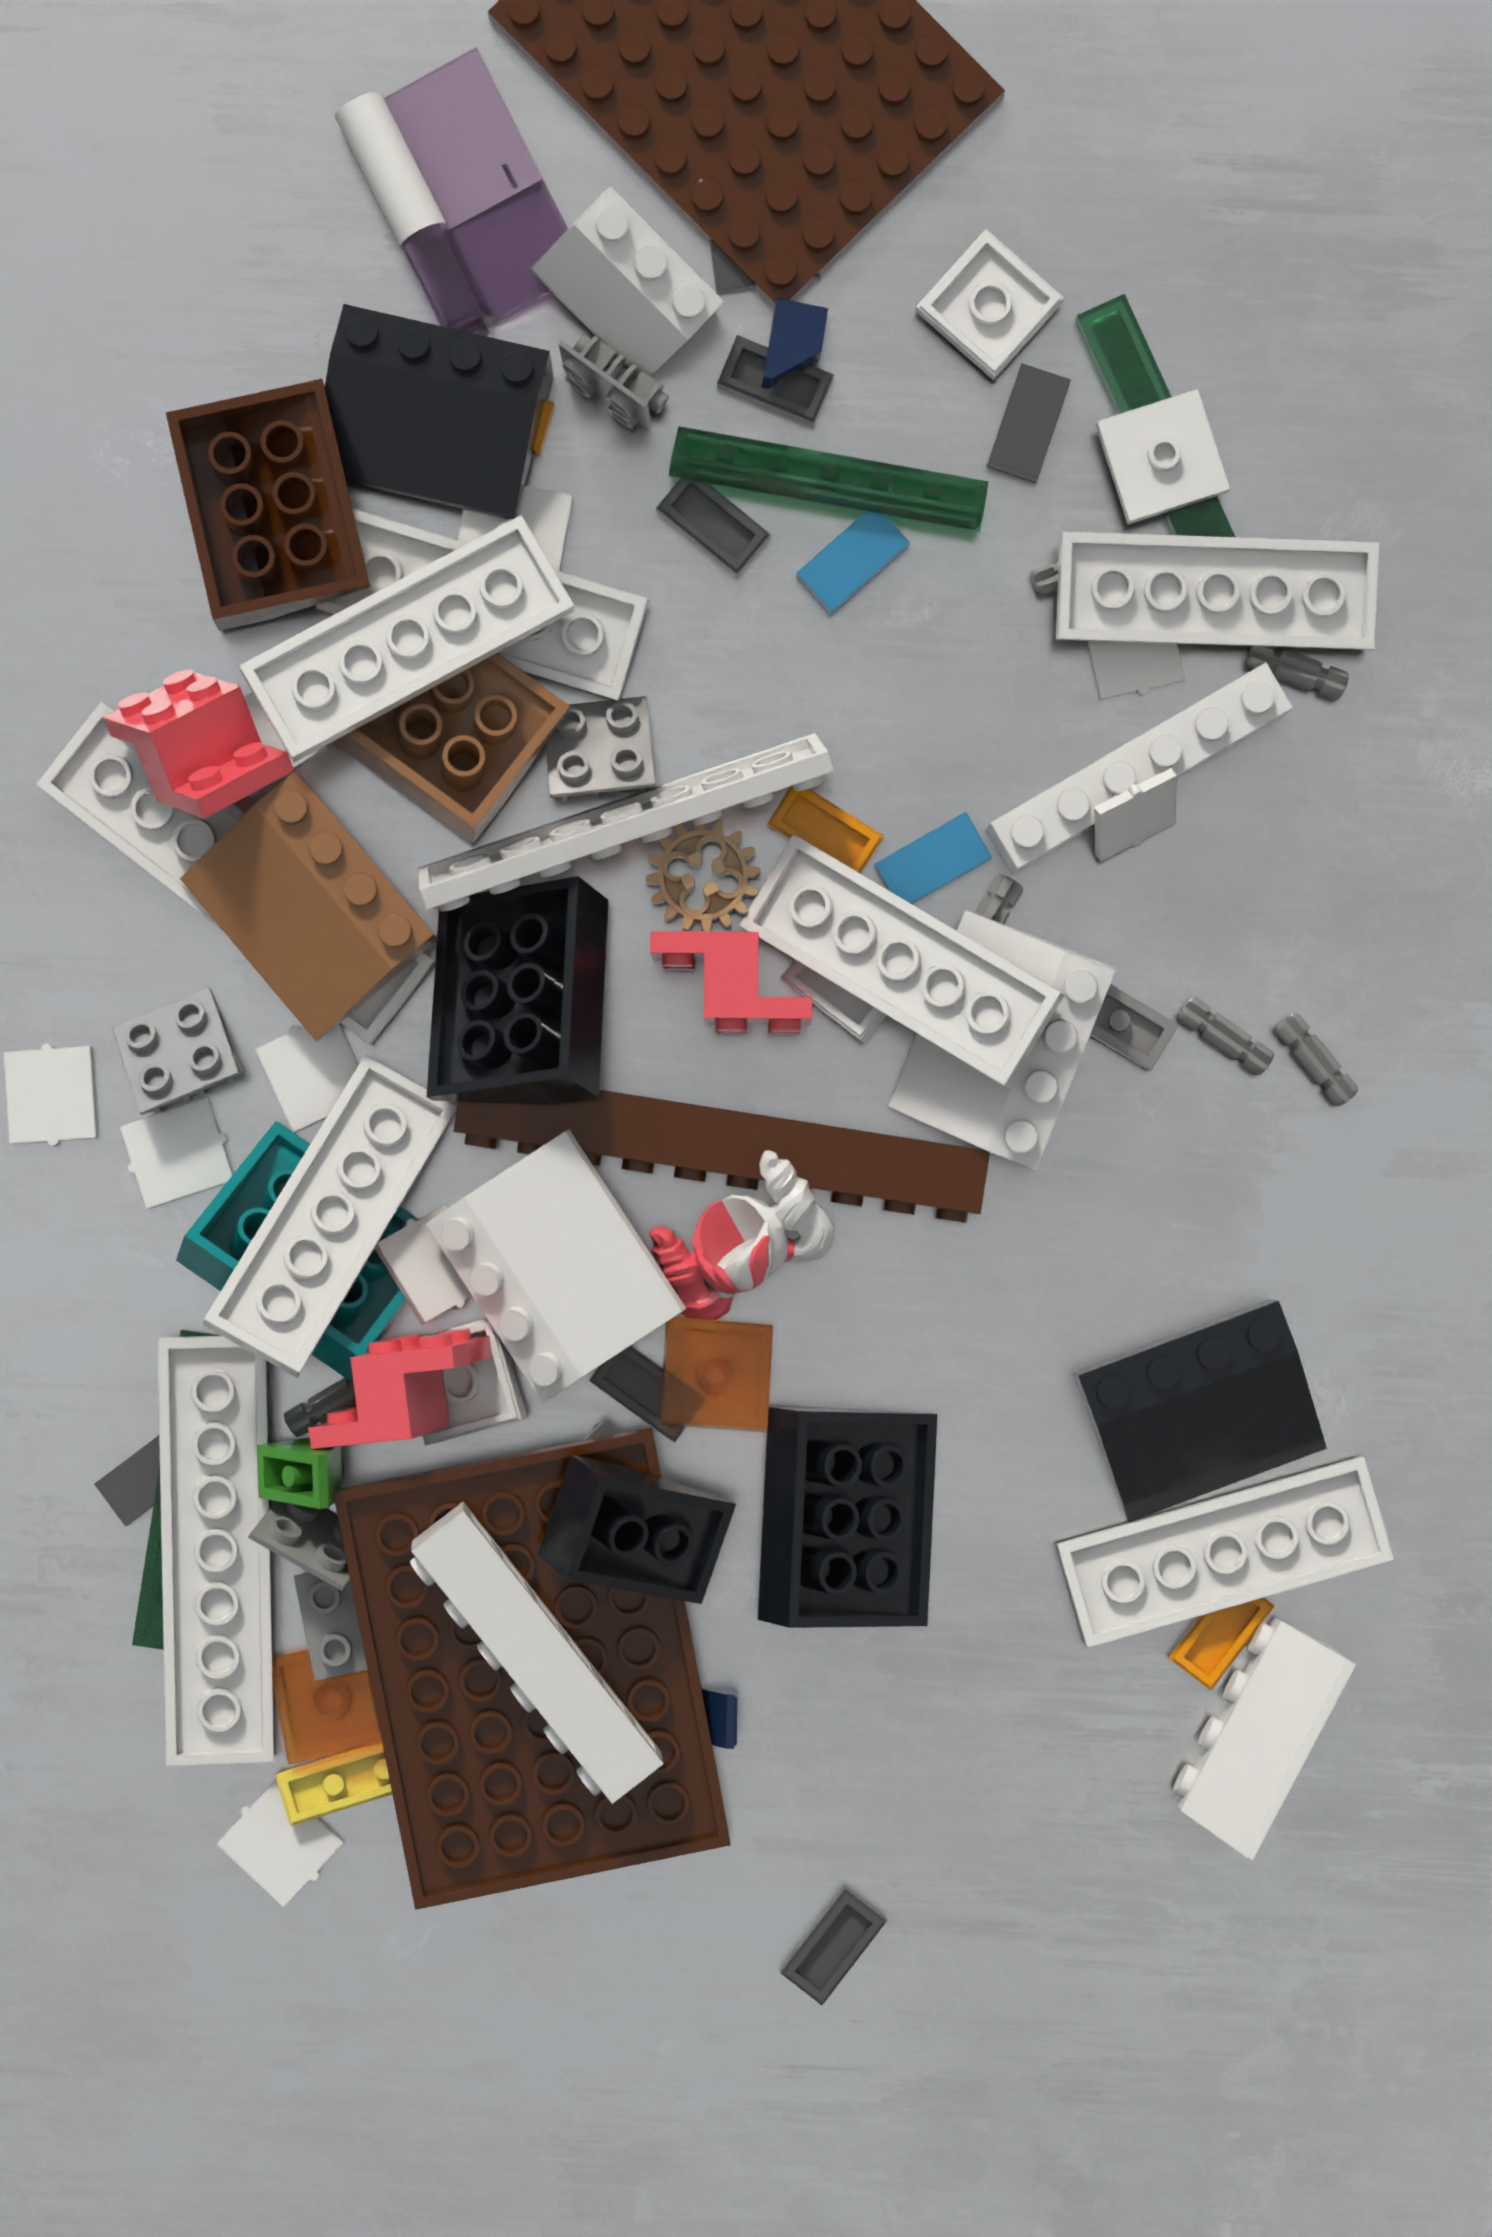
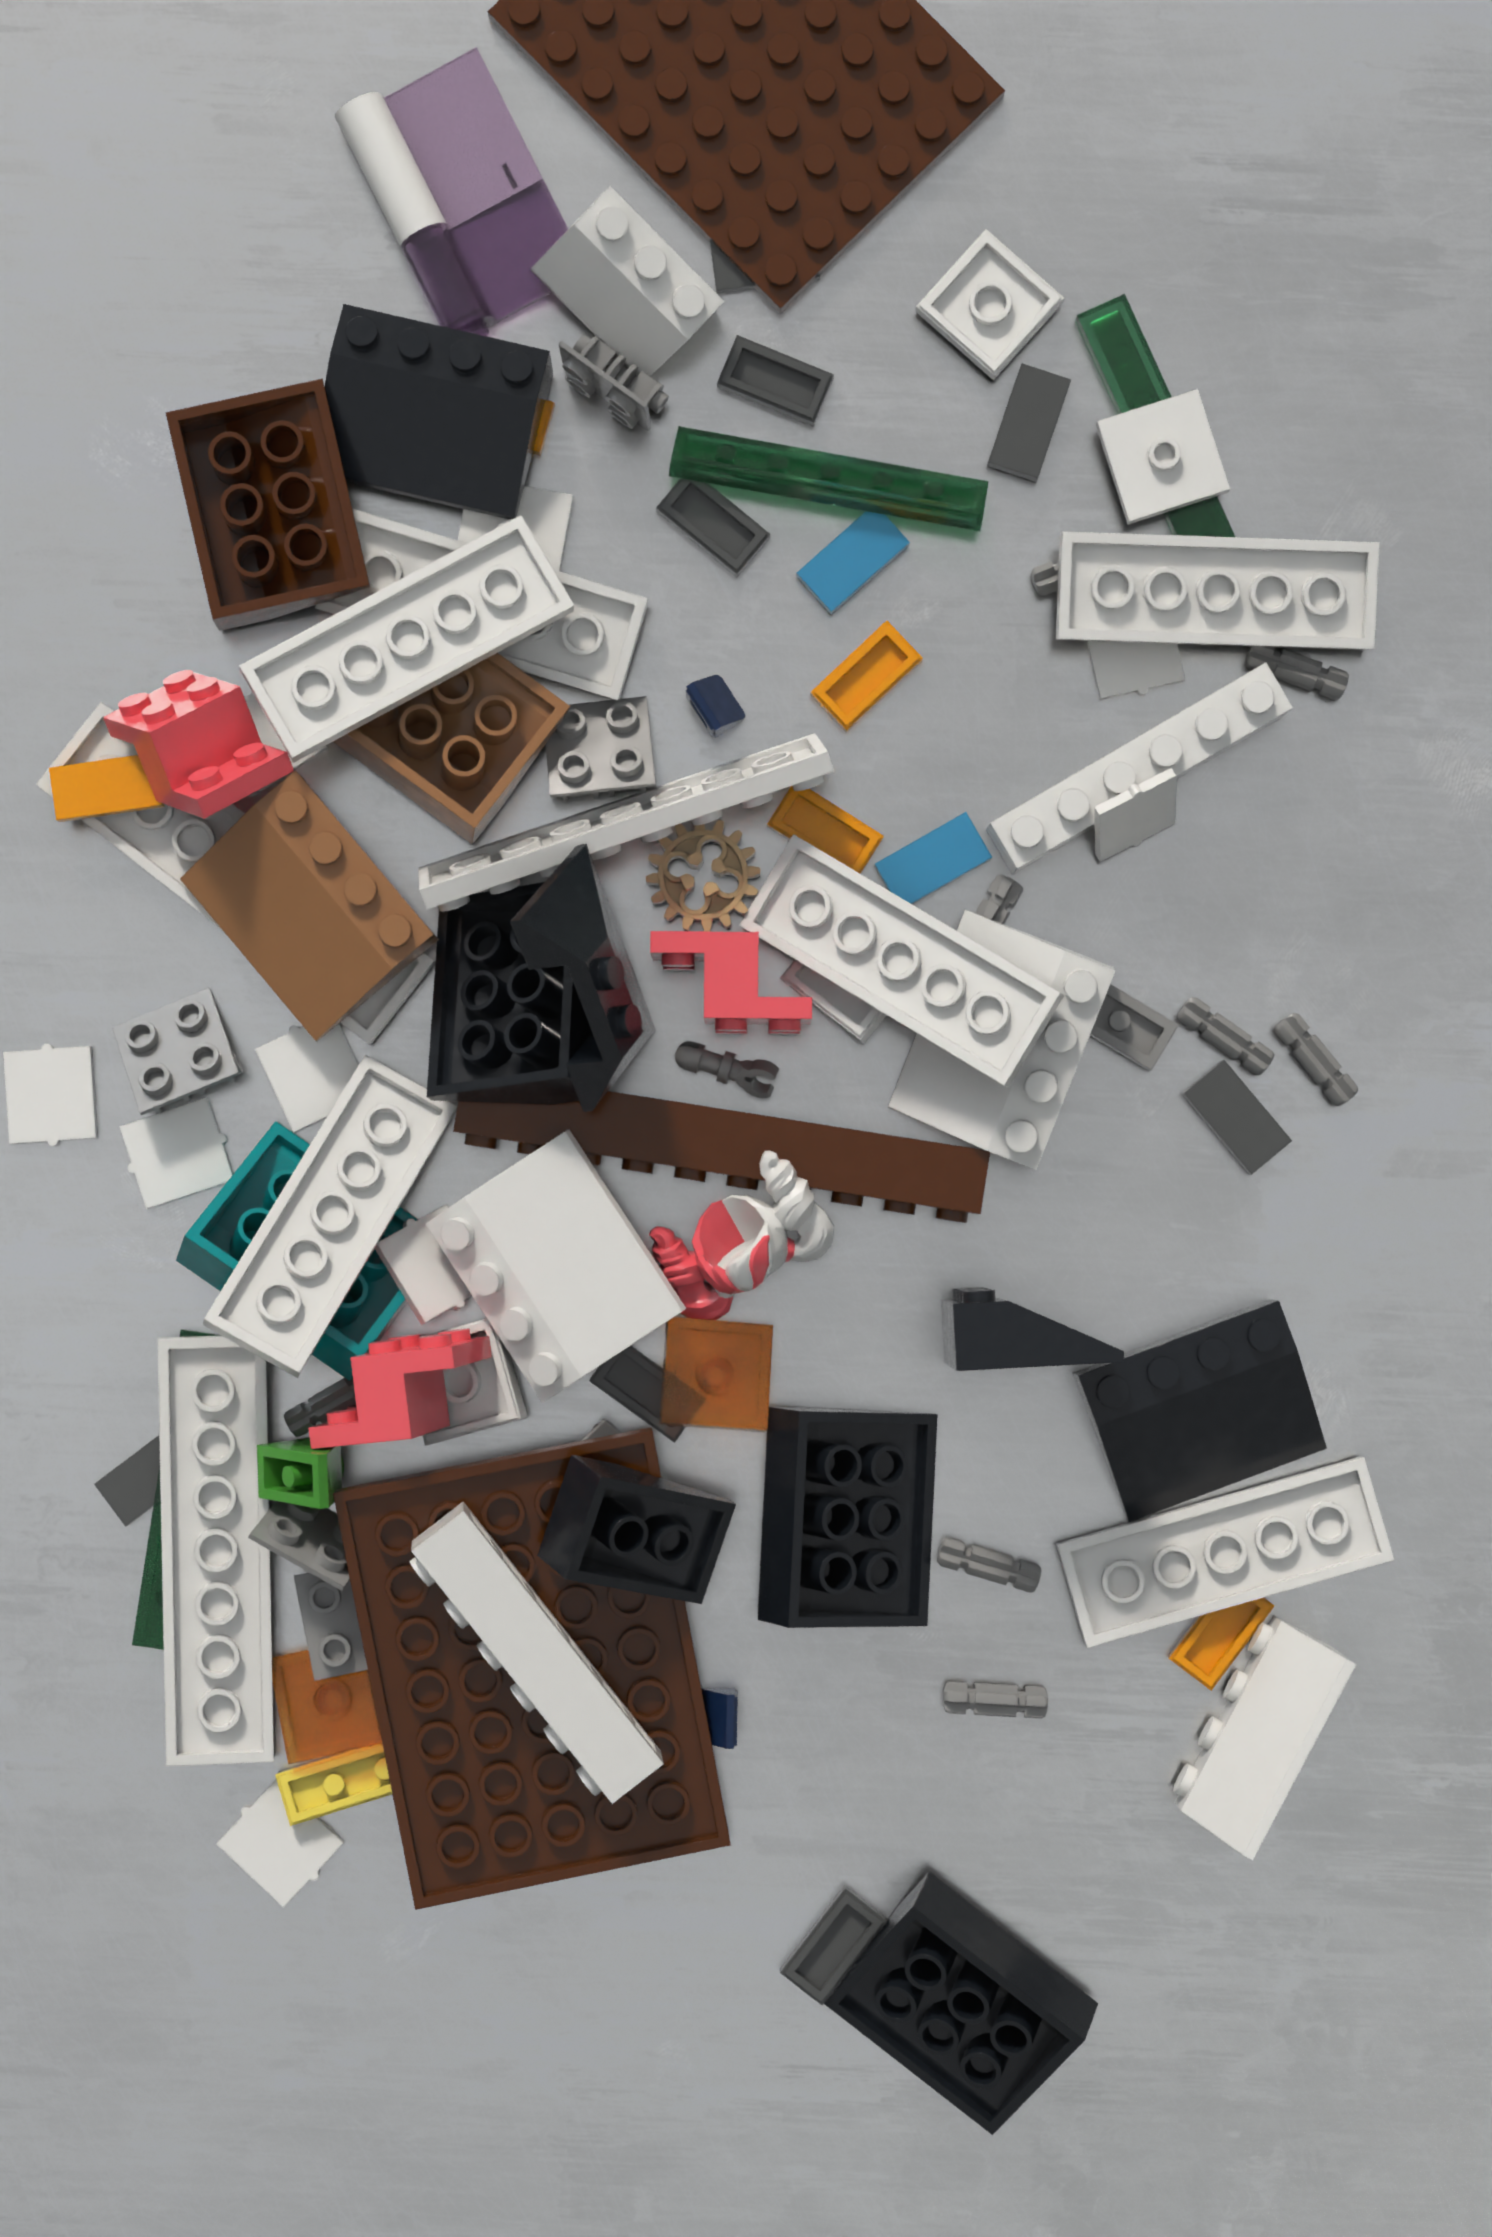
dark blue tile [761,298,828,389] -> none
none -> light orange tile [49,755,165,822]
none -> black slope [510,844,656,1112]
none -> light grey piece [675,1041,779,1098]
none -> dark blue slope [685,675,745,738]
none -> light orange tile [810,620,923,732]
none -> black slope [824,1872,1098,2135]
none -> light grey axle [937,1538,1041,1593]
none -> black slope [941,1287,1124,1371]
none -> light grey axle [943,1681,1048,1719]
none -> dark grey tile [1182,1060,1292,1175]

